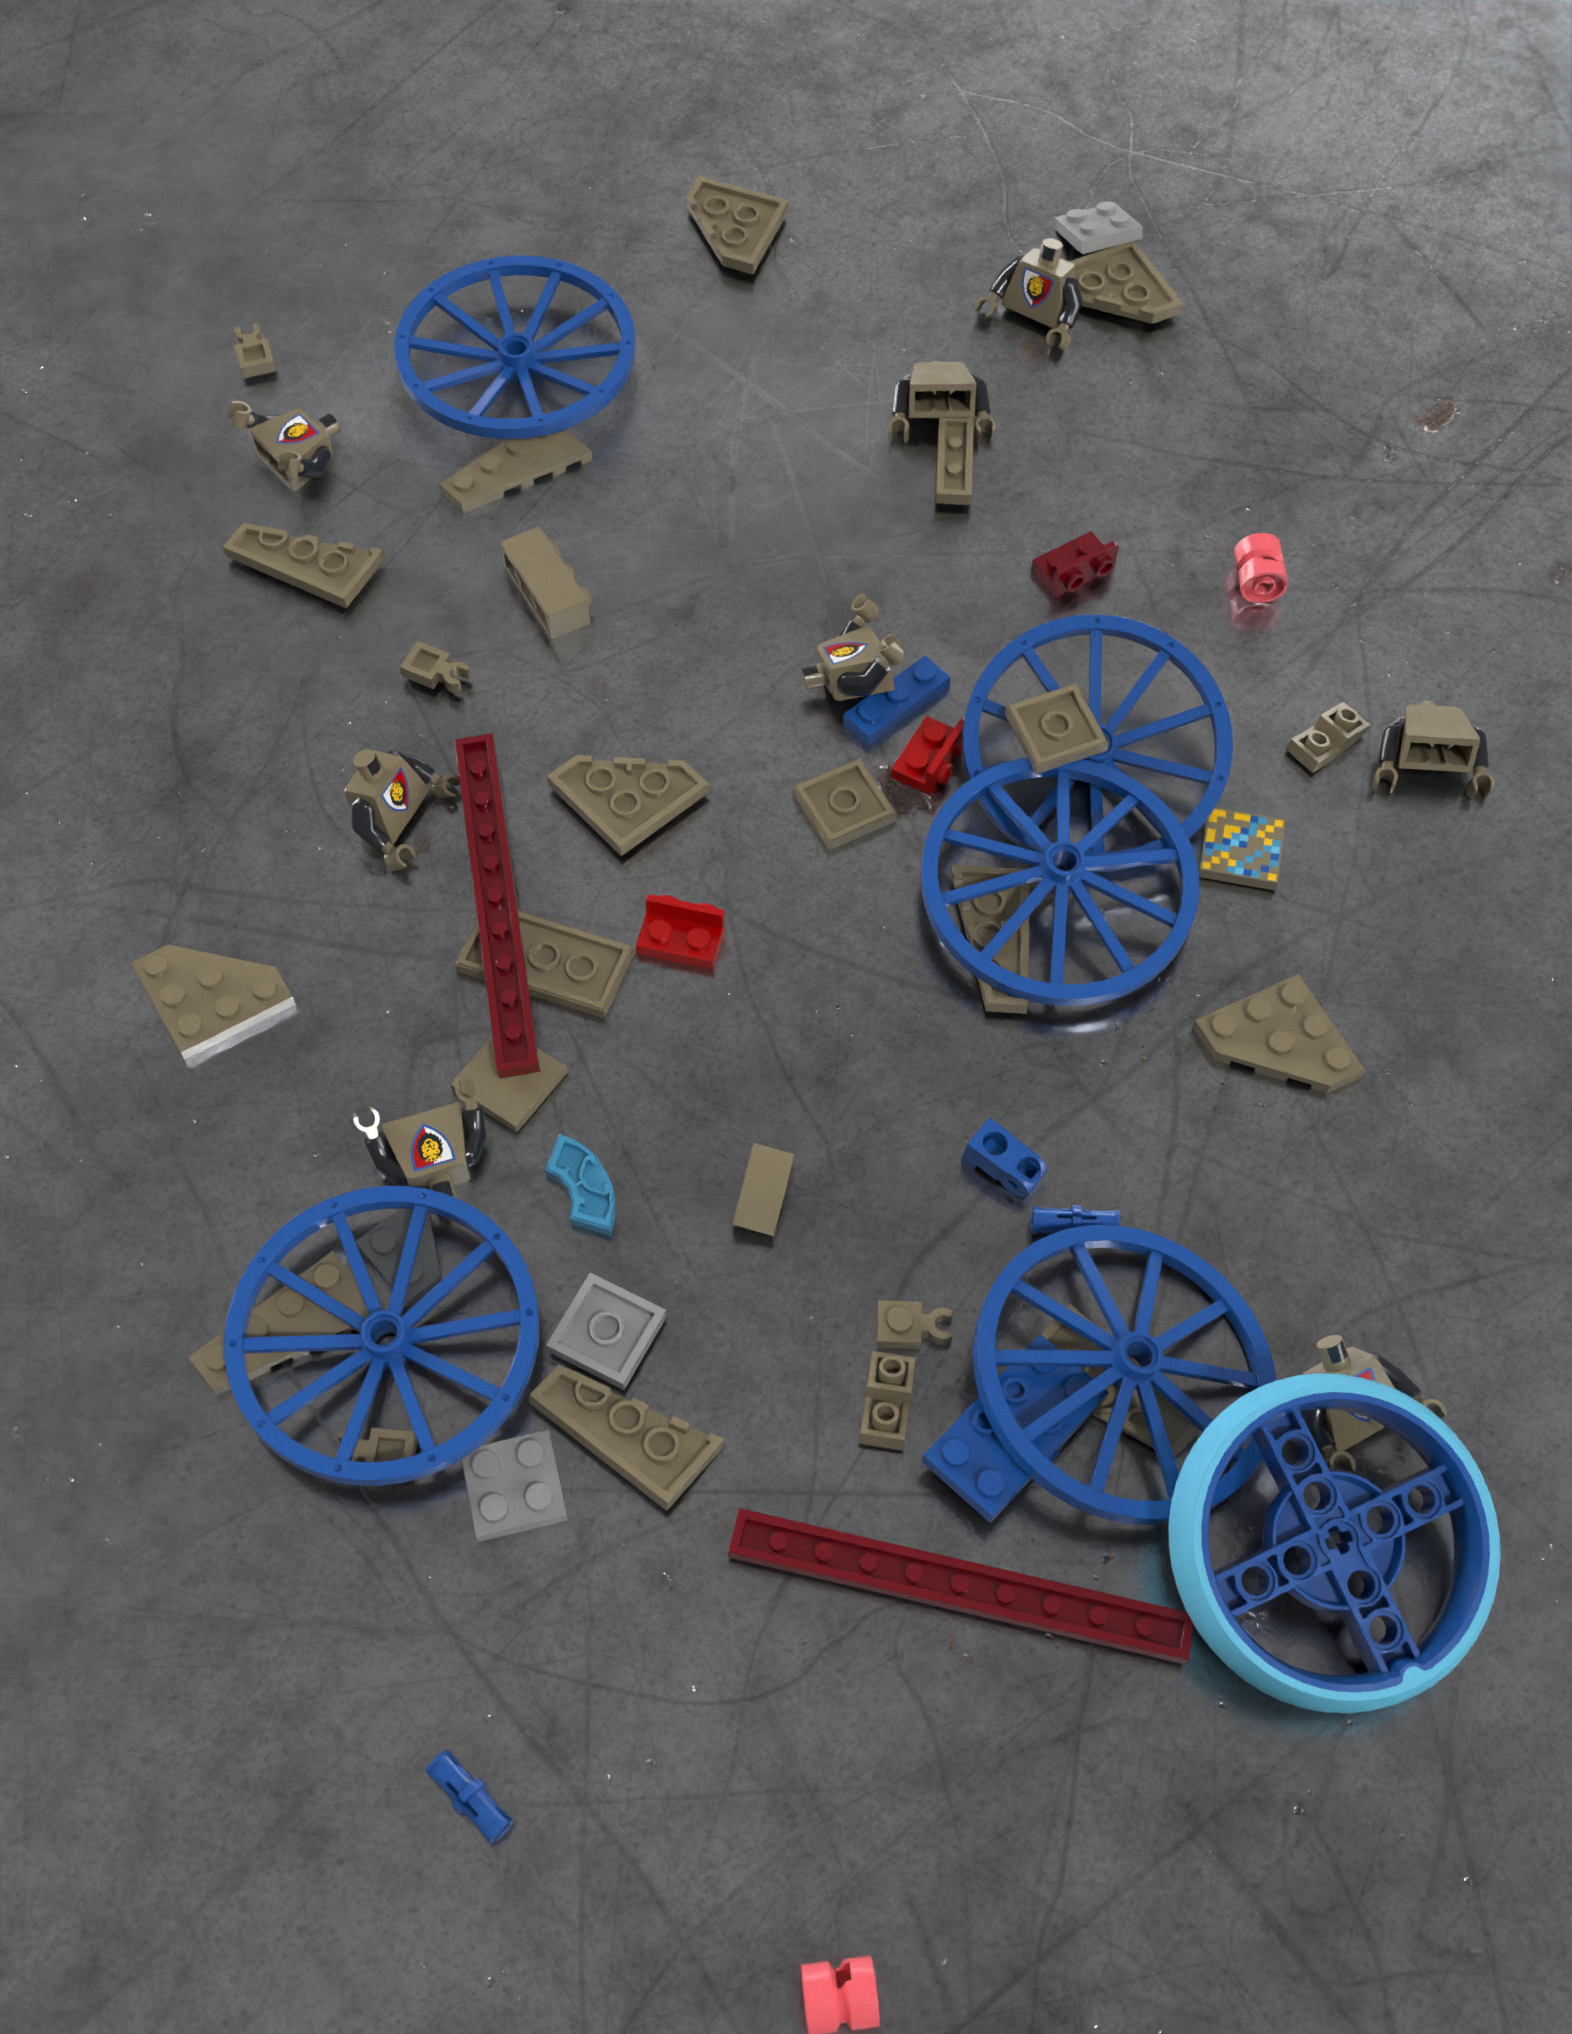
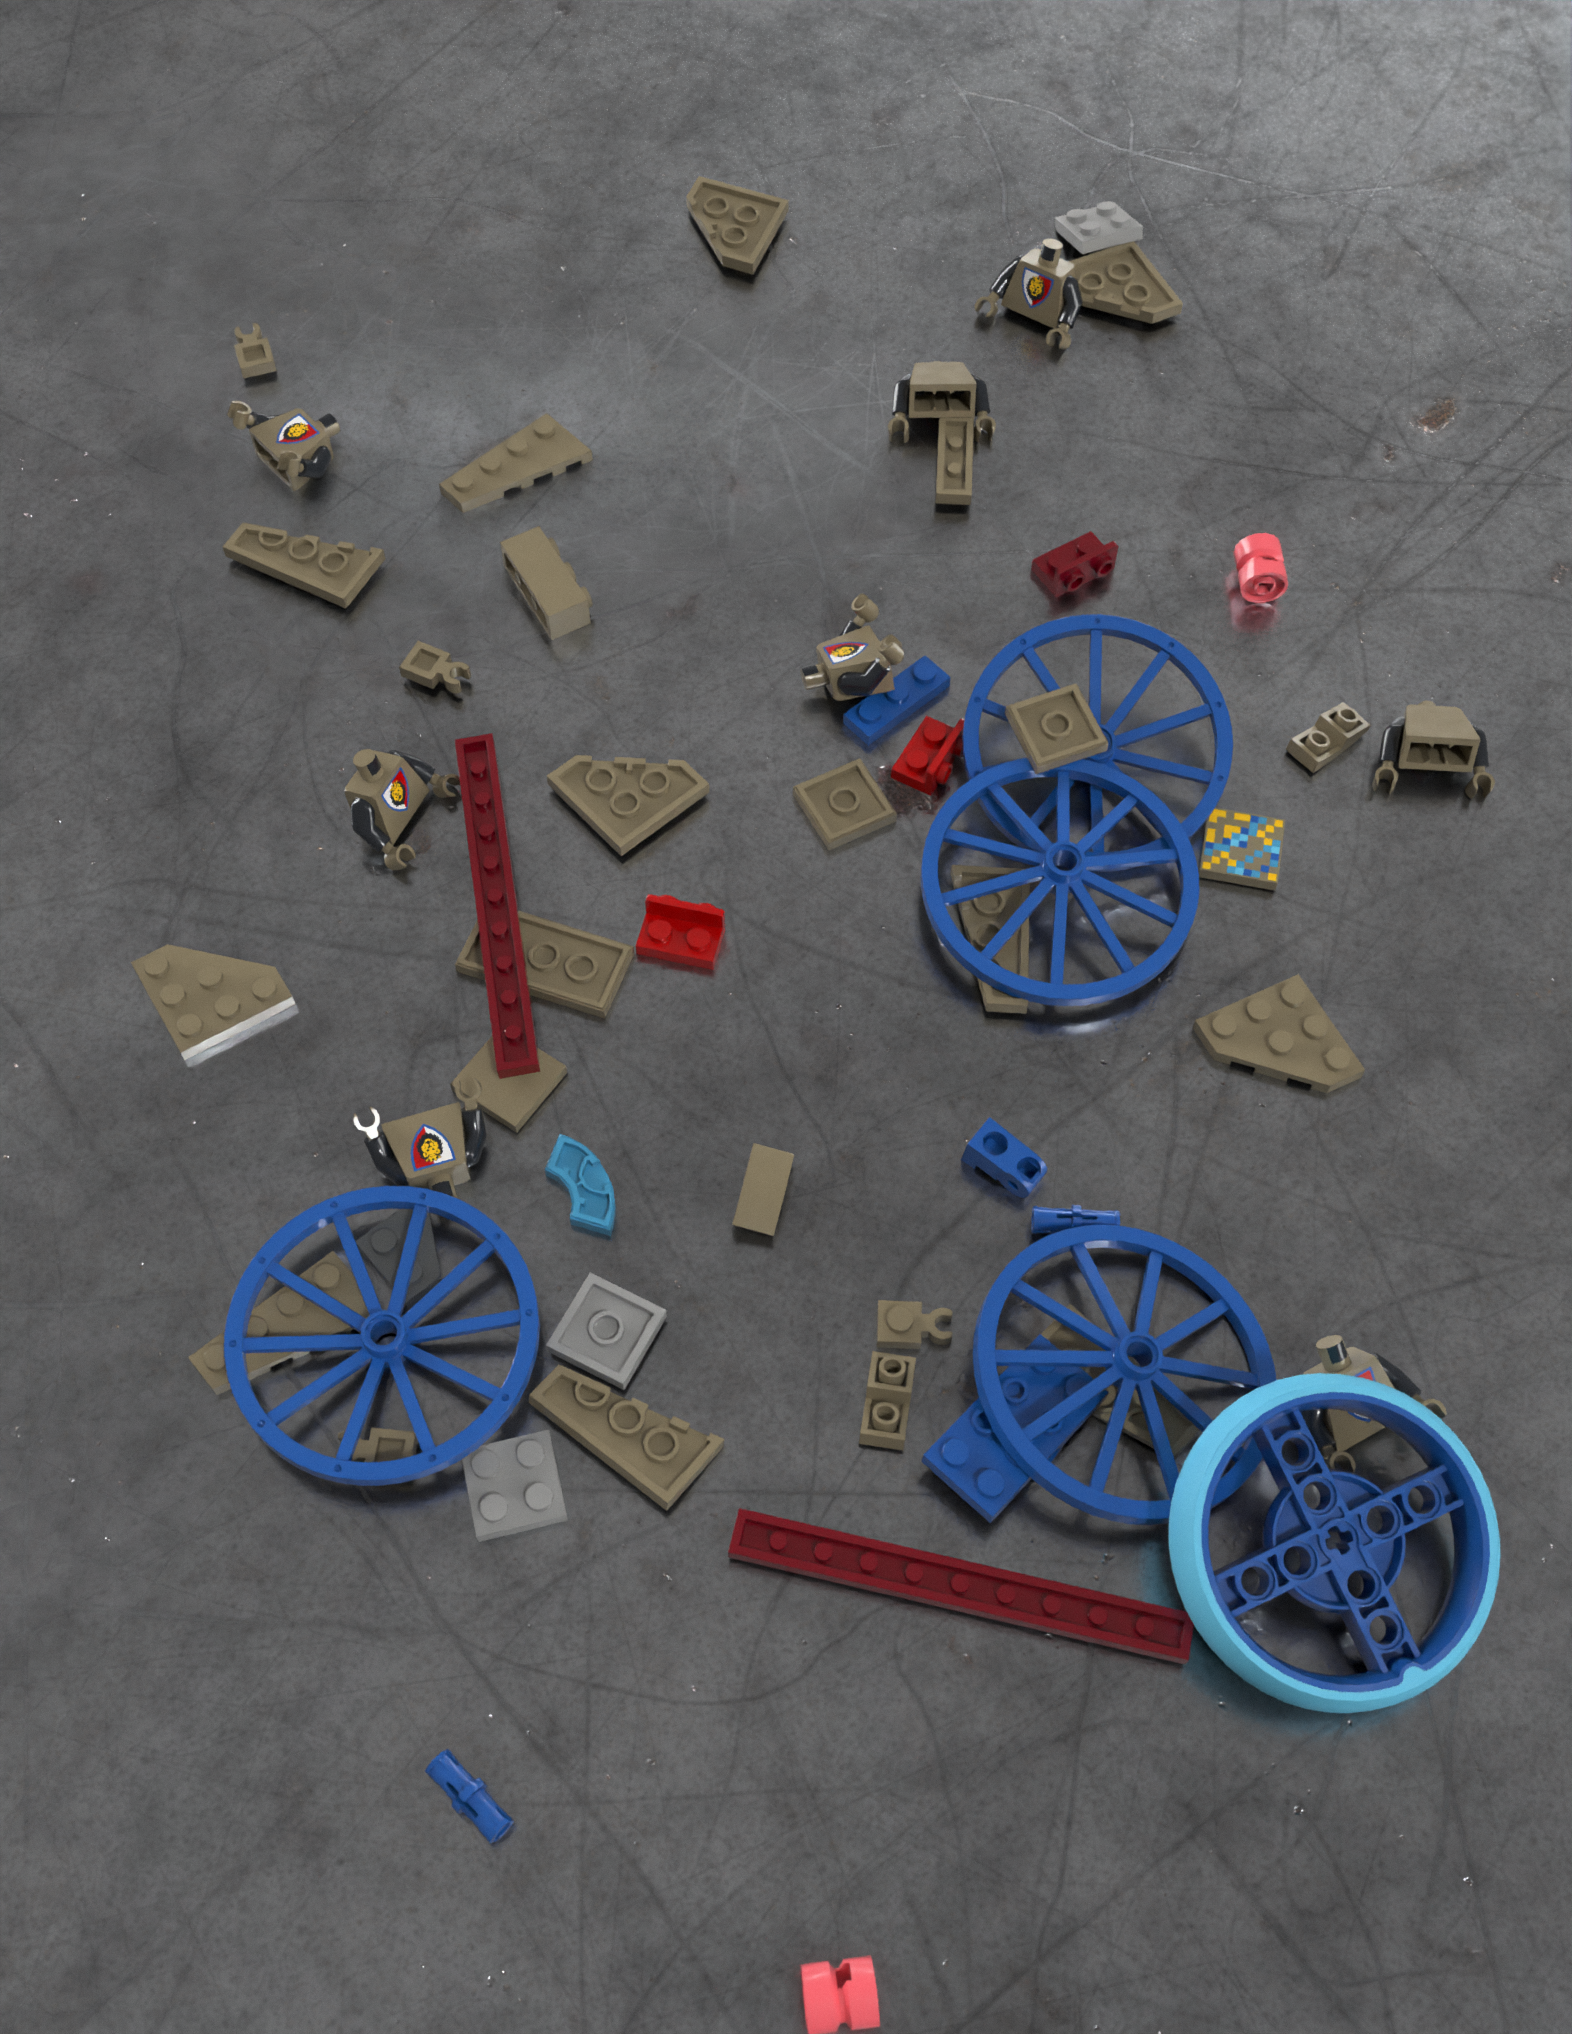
blue wheel [394,255,636,439] -> none

